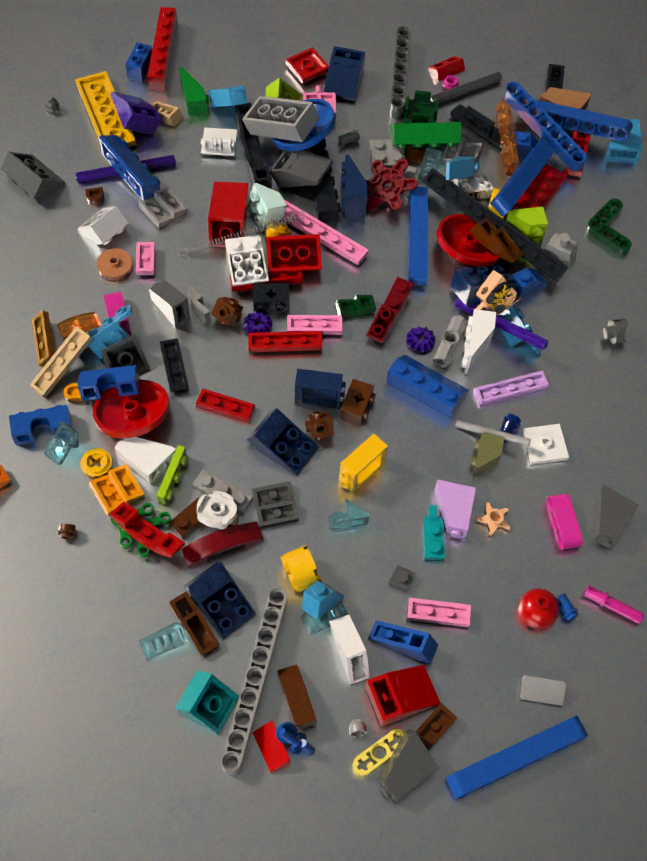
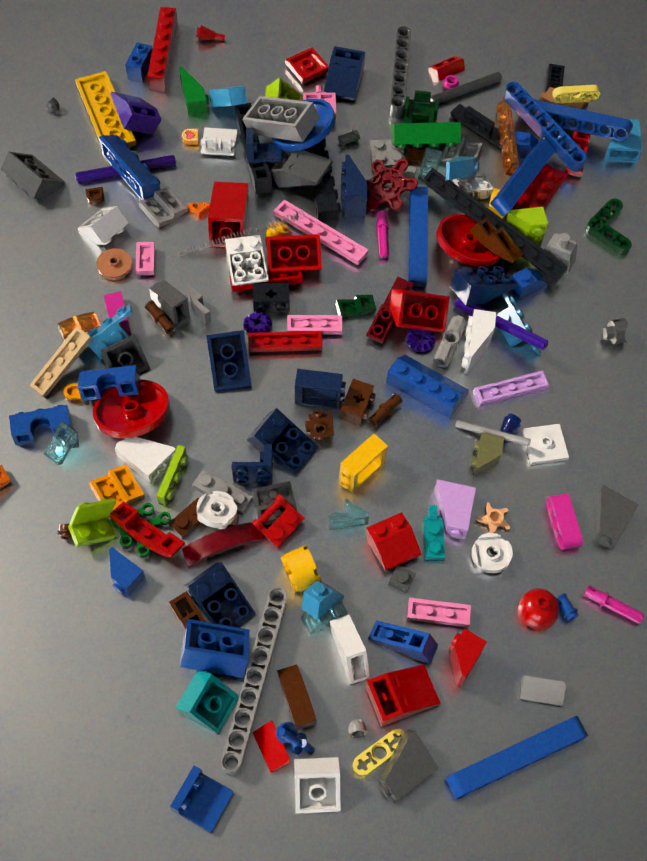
pearl gold plate [32,310,55,367] -> none
yellow gear [80,448,112,478] -> none
clear light blue slope [139,622,188,660] -> none
tan slope [152,101,183,127] -> none
black plate [160,338,189,392] -> none
red tile [196,388,256,423] -> none
reddish brown brick [211,297,244,325] -> none
light aqua slope [247,183,287,233] -> none
reddish brown plate [416,703,457,752] -> none
torso [476,270,521,315] -> none
none -> lime bracket [68,498,116,547]
none -> blue slope [109,547,145,596]
none -> reddish brown pin [144,300,175,334]
none -> blue bracket [170,765,233,832]
none -> blue slope [180,619,250,678]
none -> tile [181,128,199,145]
none -> orange tile [186,202,210,218]
none -> red cone [196,25,225,41]
none -> dark blue slope [206,330,252,391]
none -> dark blue bracket [231,444,273,484]
none -> dark blue bracket [246,128,282,164]
none -> red plate [251,494,305,548]
none -> white slope [294,757,341,814]
none -> red slope [366,512,421,571]
none -> reddish brown pin [368,393,403,427]
none -> dark pink axle [376,211,390,259]
none -> red slope [390,289,450,333]
none -> red slope [449,628,487,688]
none -> white plate [471,533,513,573]
none -> light yellow beam [552,85,601,104]

